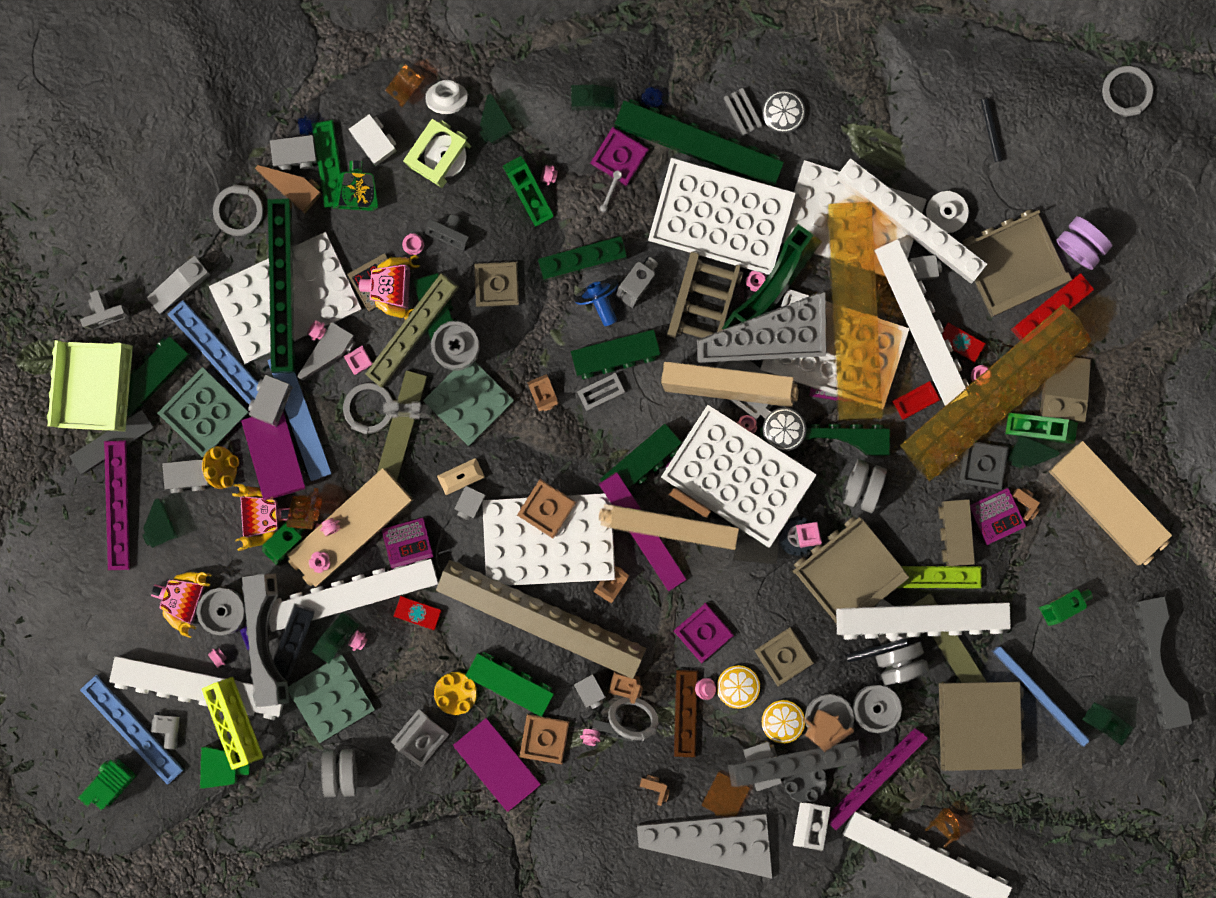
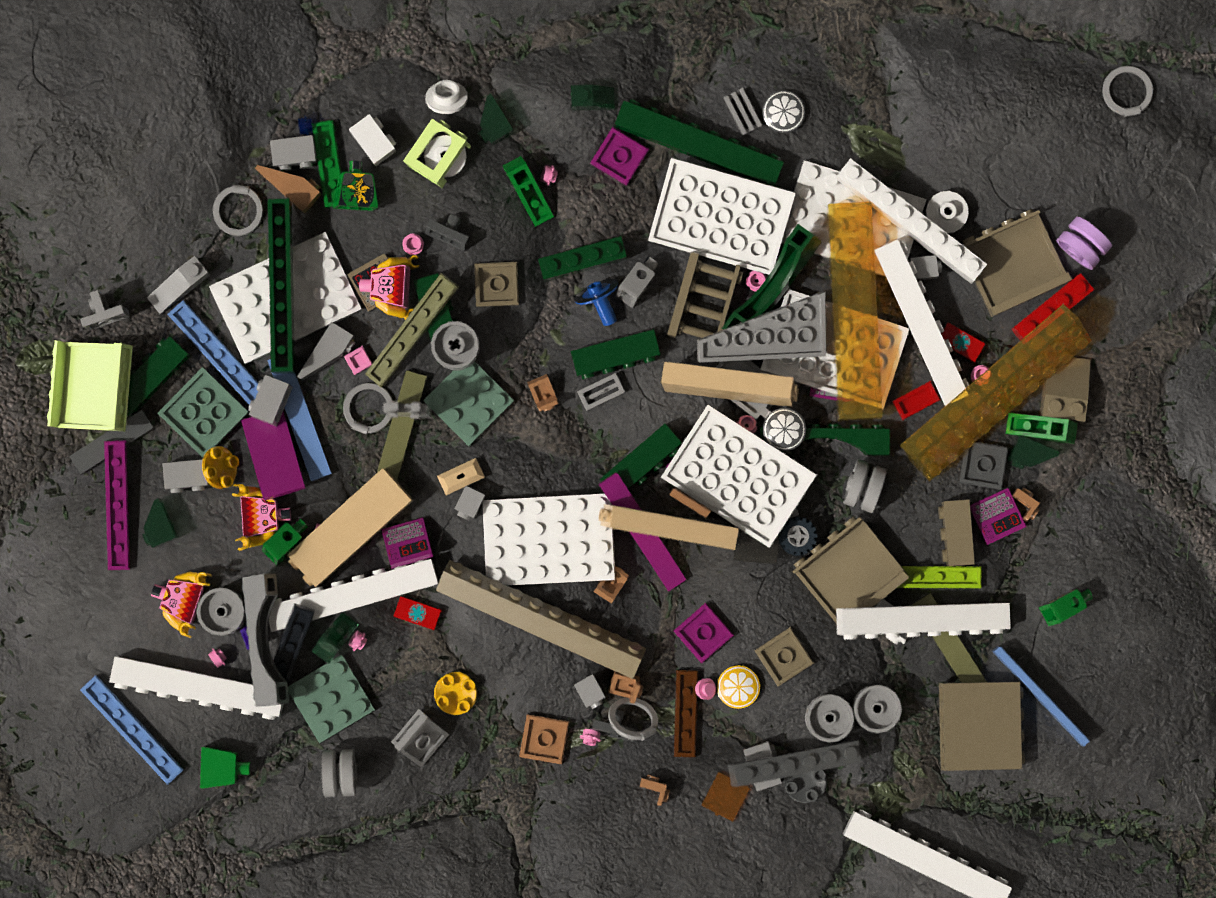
green piece [78,758,137,810] -> none
light grey piece [151,712,180,749] -> none
neon yellow fence [202,677,263,770] -> none
clear orange bracket [287,488,322,529] -> none
bright pink plate [307,320,326,341] -> none
bright pink plate [309,552,330,573] -> none
bright pink plate [320,518,341,536] -> none
clear orange piece [385,65,425,107] -> none
magenta tile [453,718,541,812] -> none
green brick [465,652,554,717] -> none
medium nougat tile [517,479,577,539] -> none
light grey hinge [600,170,622,213] -> none
light grey wing [637,813,772,878] -> none
clear blue plate [642,87,662,108] -> none
dish [762,700,805,743] -> none
white brick [793,803,830,850] -> none
bright pink tile [796,522,822,548] -> none
medium nougat piece [803,710,854,752] -> none
magenta tile [828,727,928,830] -> none
black bar [847,638,910,663] -> none
light grey wheel [875,642,929,685] -> none
clear orange piece [925,808,960,848] -> none
black bar [980,98,1003,162] -> none
tan brick [1049,441,1172,565] -> none
clear green slope [1083,702,1133,746] -> none
dark grey arch [1134,596,1192,729] -> none

